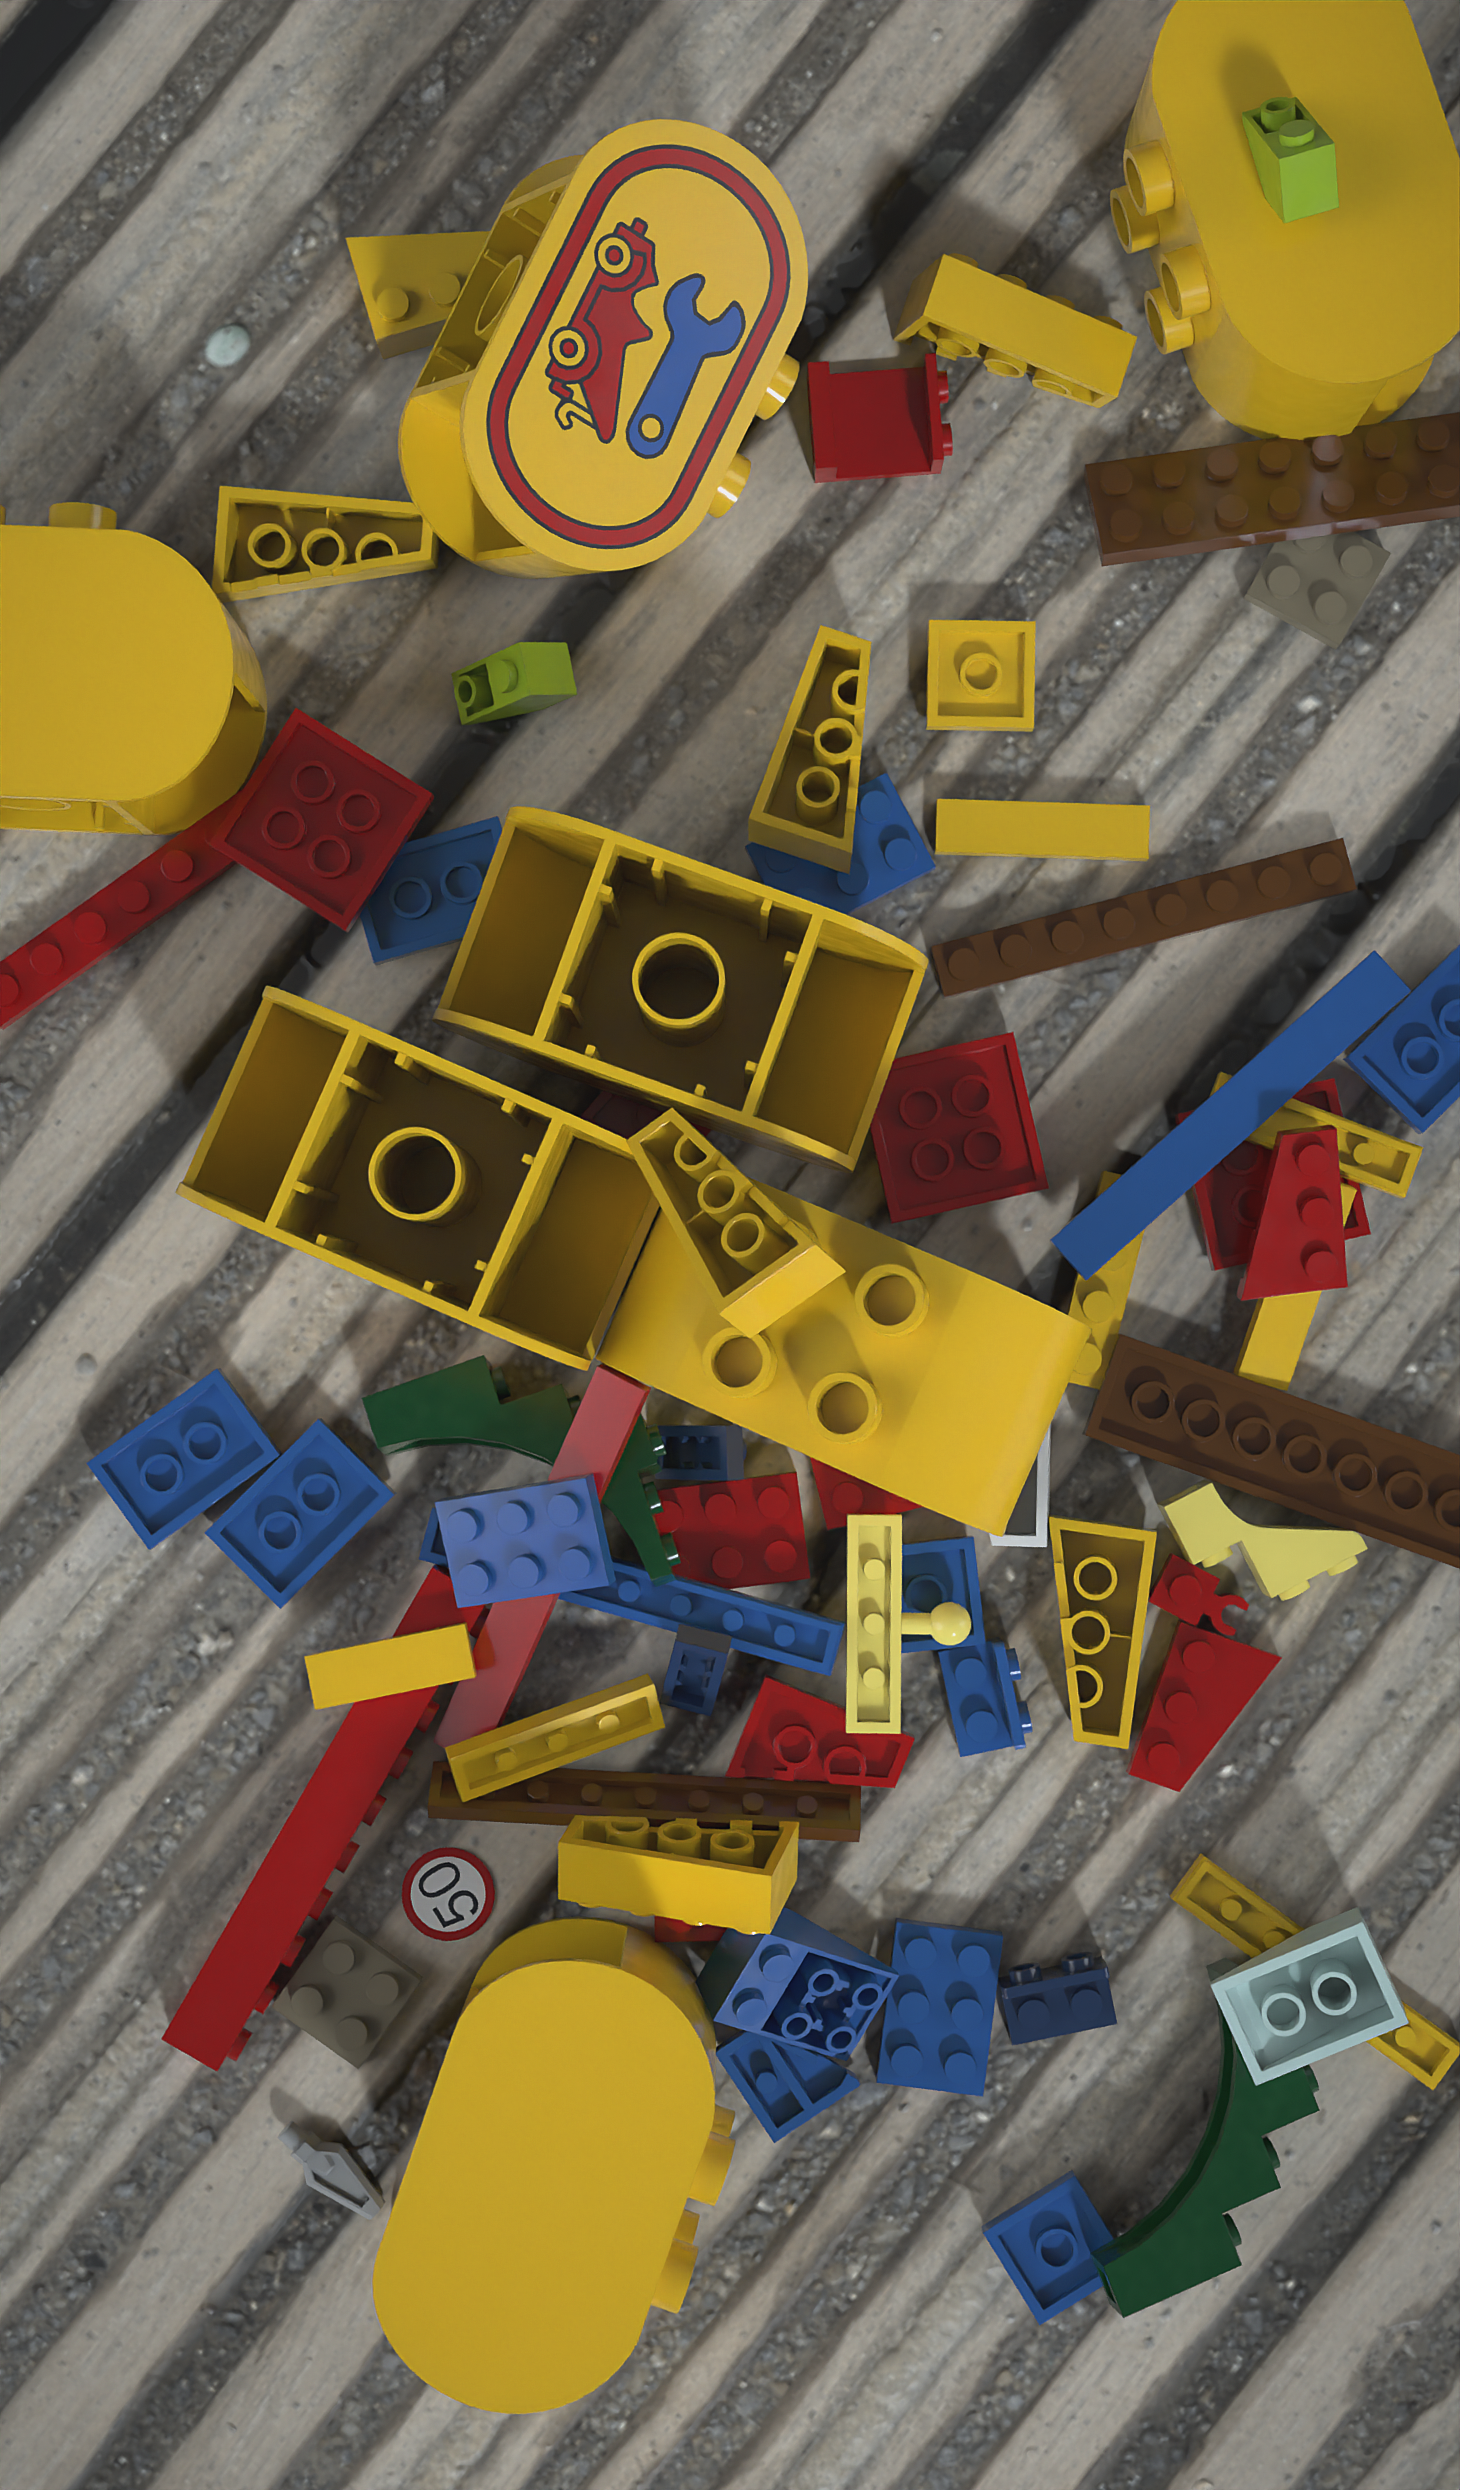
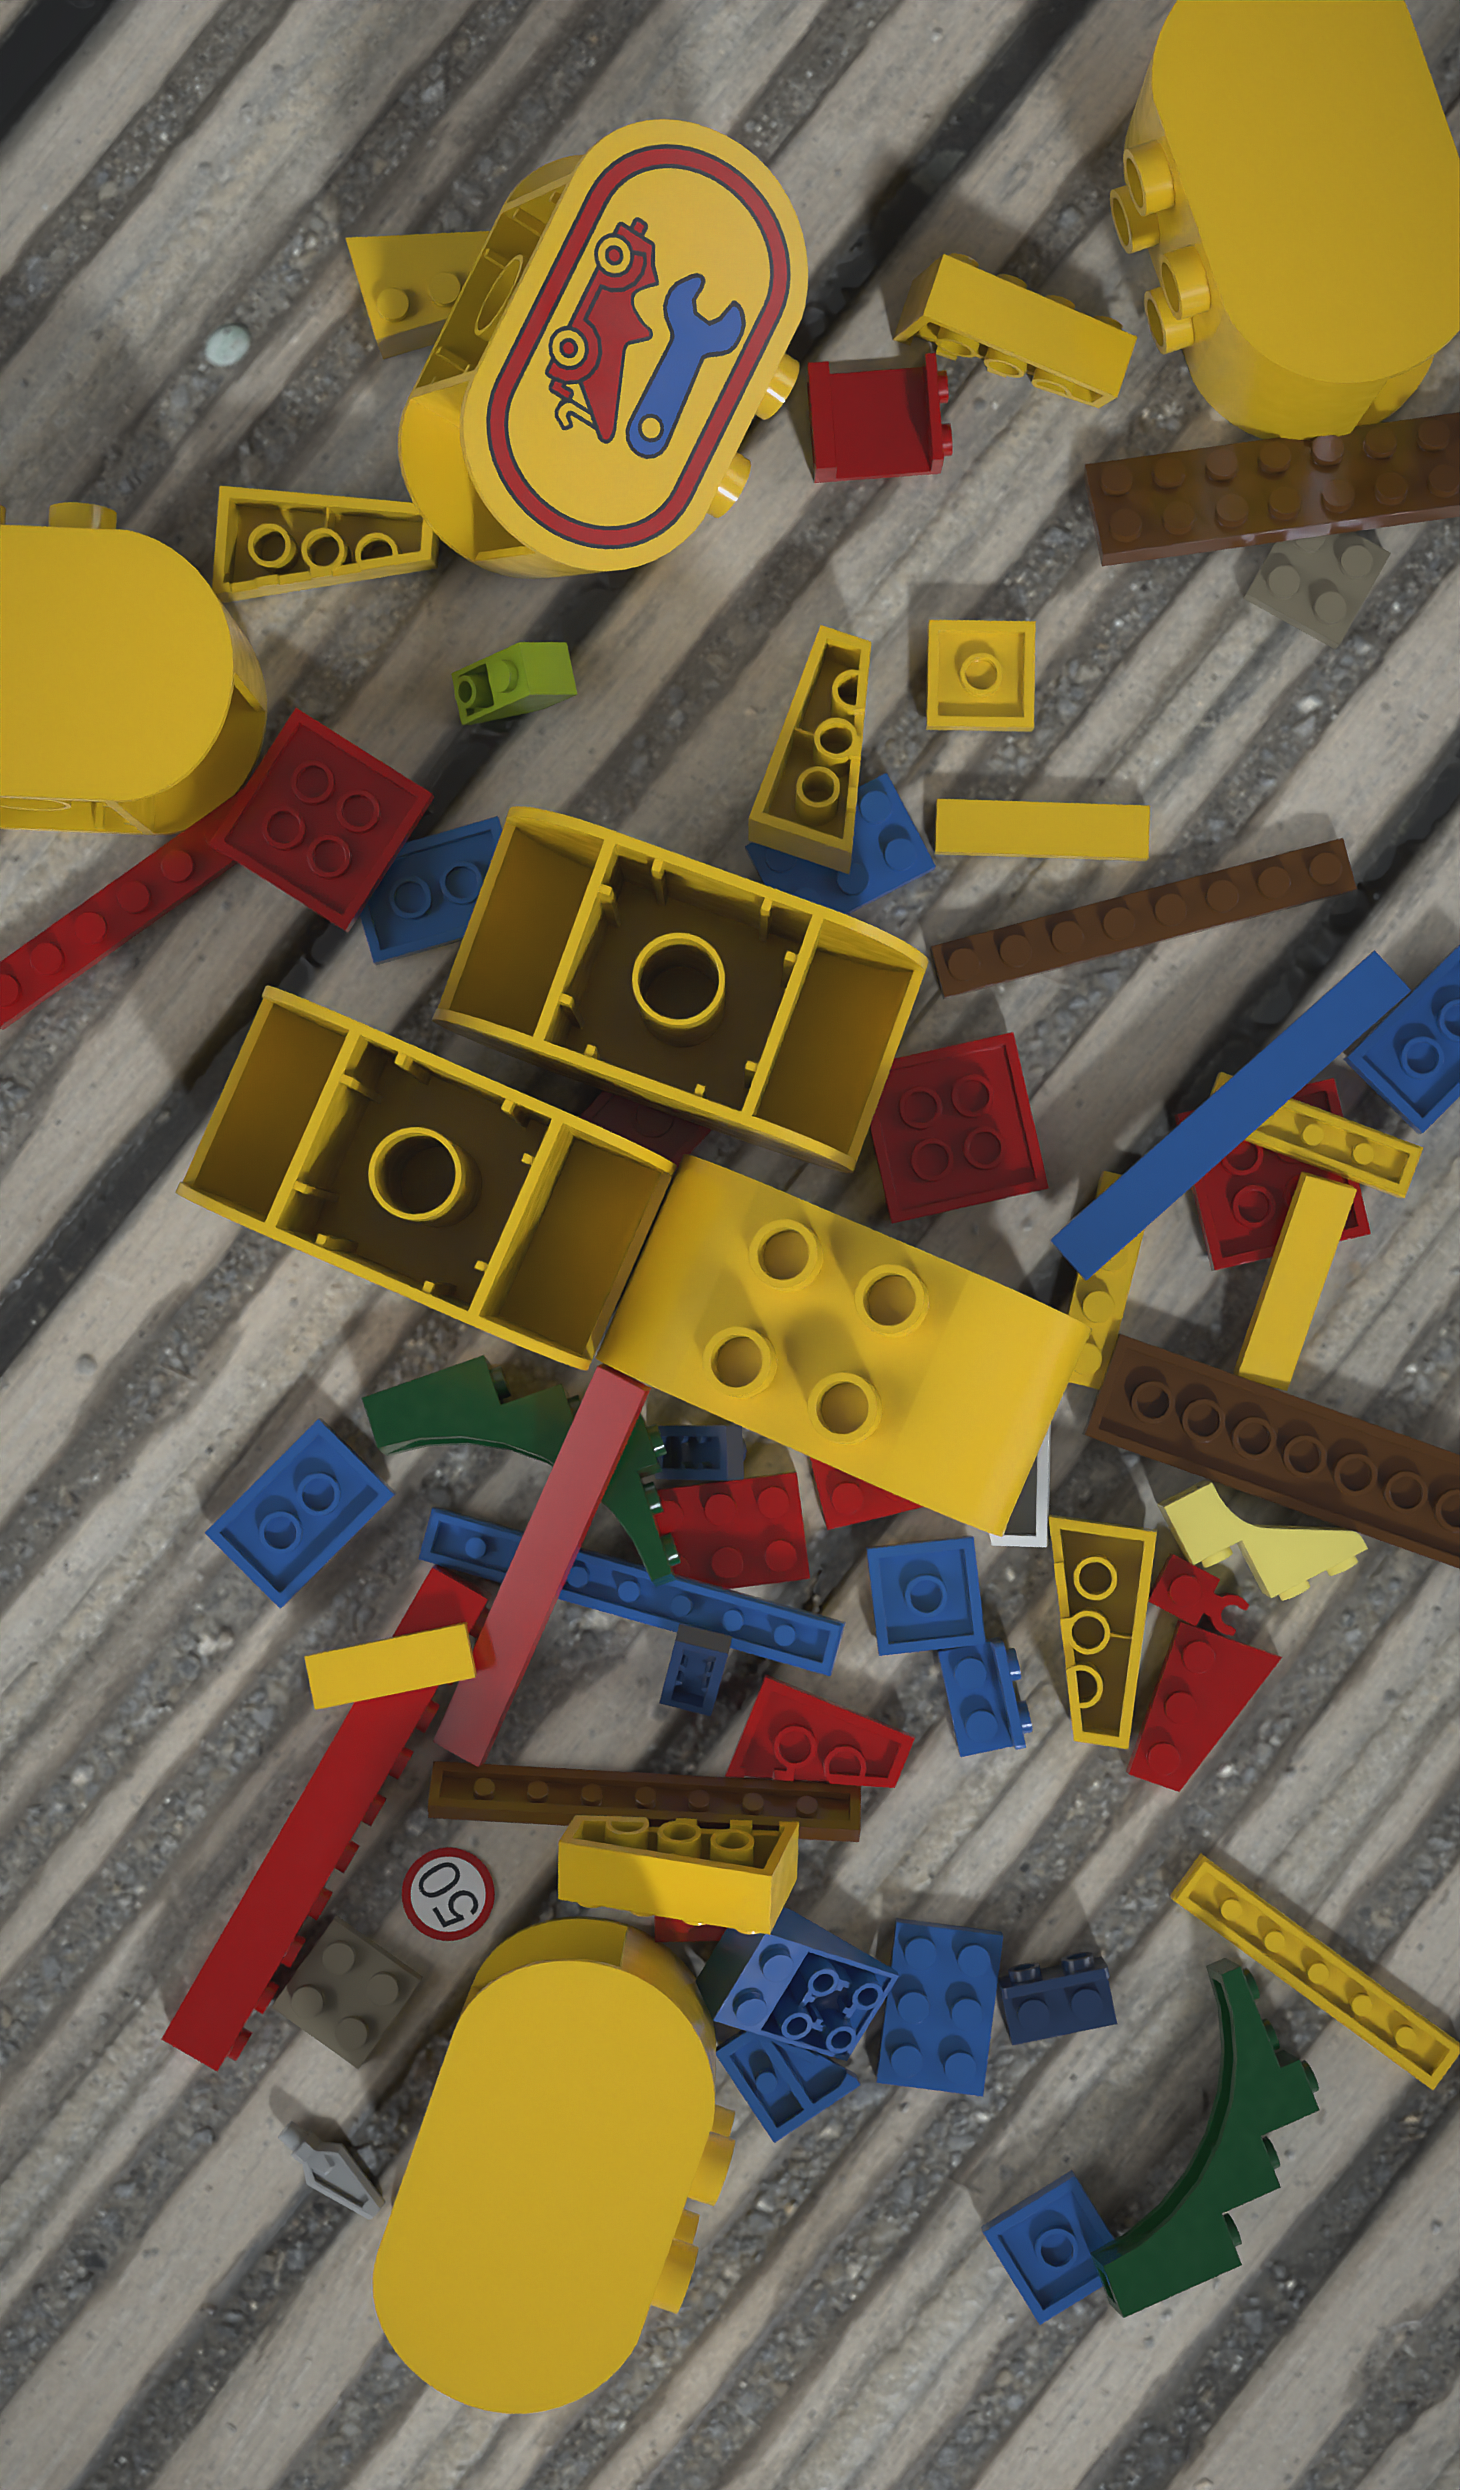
blue plate [87,1368,283,1550] -> none
blue plate [435,1474,616,1608] -> none
yellow plate [445,1673,665,1802] -> none
yellow wedge [626,1108,846,1339] -> none
light yellow plate [845,1514,971,1734] -> none
light aqua slope [1210,1907,1409,2086] -> none
red wing [1236,1125,1348,1301] -> none
lime slope [1242,97,1339,223] -> none

